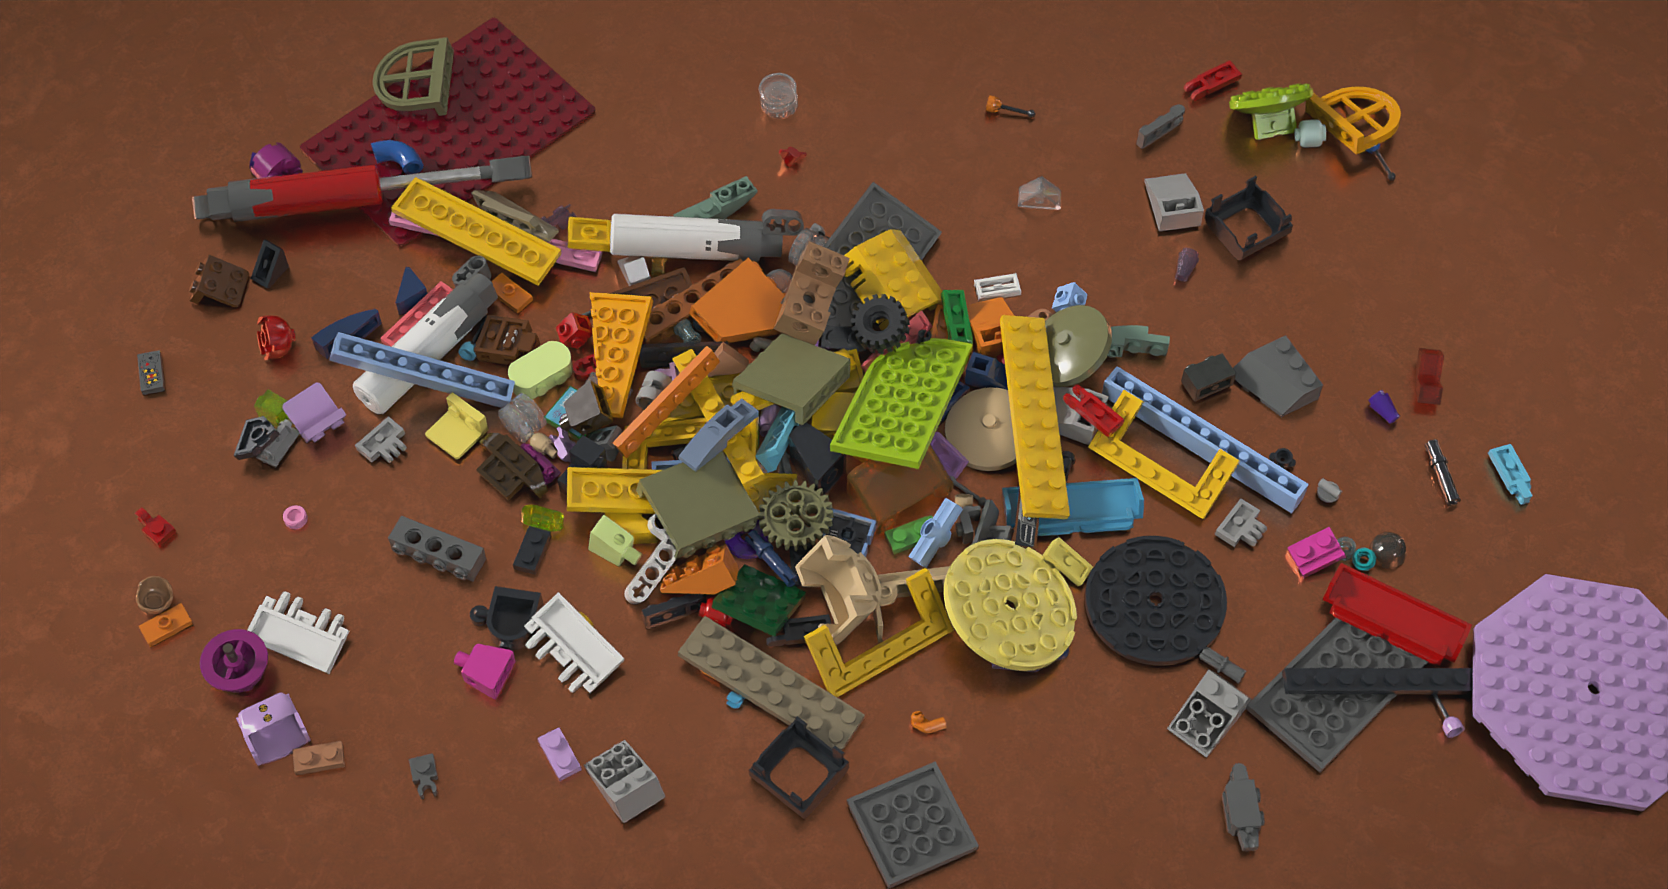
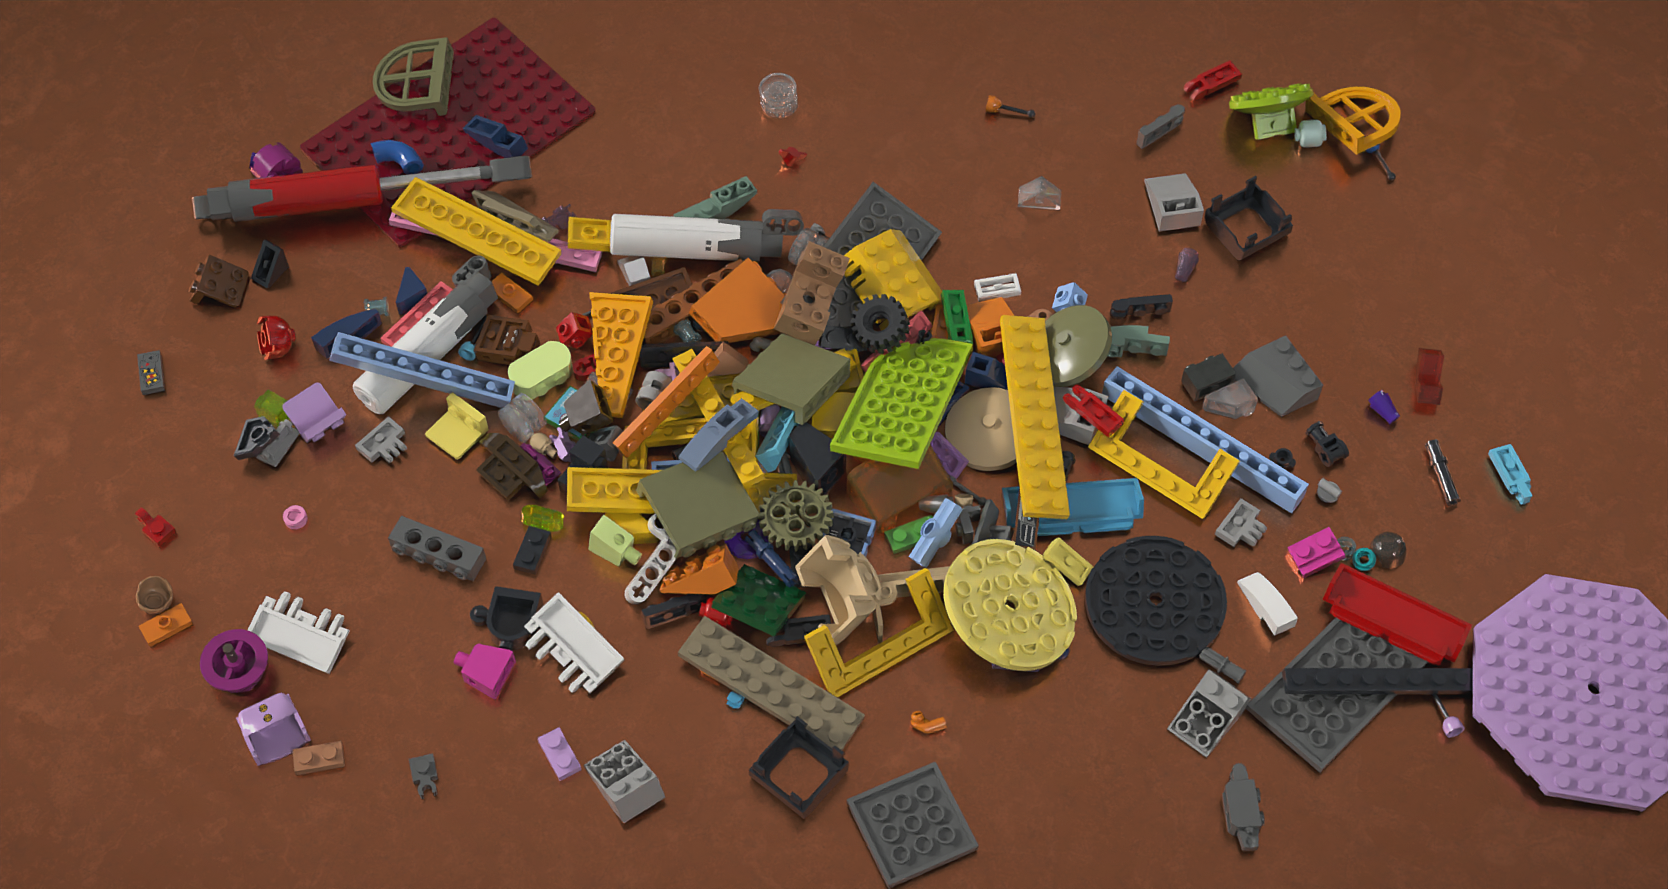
none -> clear light blue bush [364,297,389,316]
none -> dark blue slope [463,115,528,158]
none -> flat silver cone [919,494,954,514]
none -> black hinge [1110,294,1173,319]
none -> clear slope [1203,378,1258,419]
none -> white slope [1237,572,1298,636]
none -> black connector [1305,421,1349,467]

